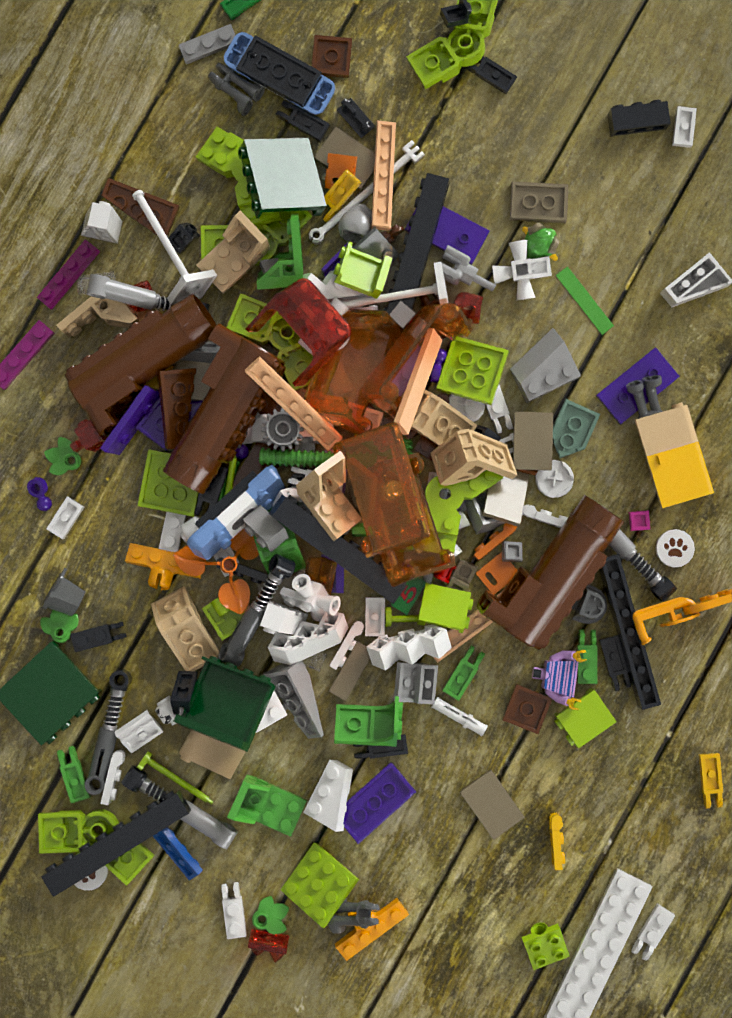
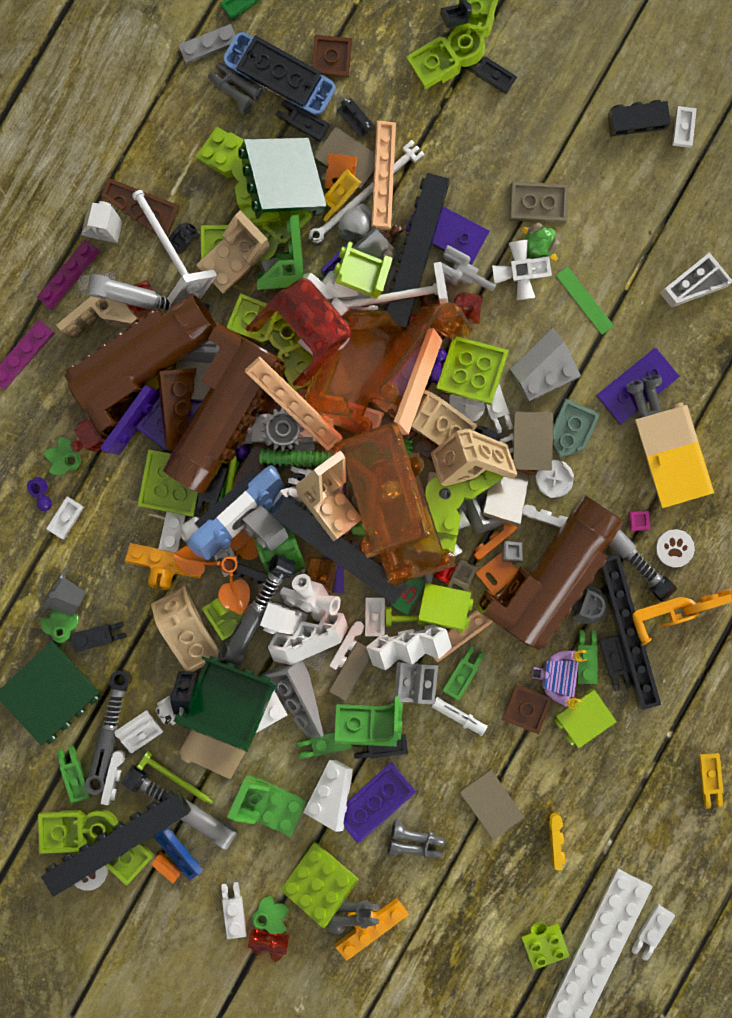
light grey tile [389,301,416,329] -> none
none -> orange piece [151,851,182,884]
none -> bright green hinge [296,731,352,759]
none -> dark grey piece [387,820,445,859]

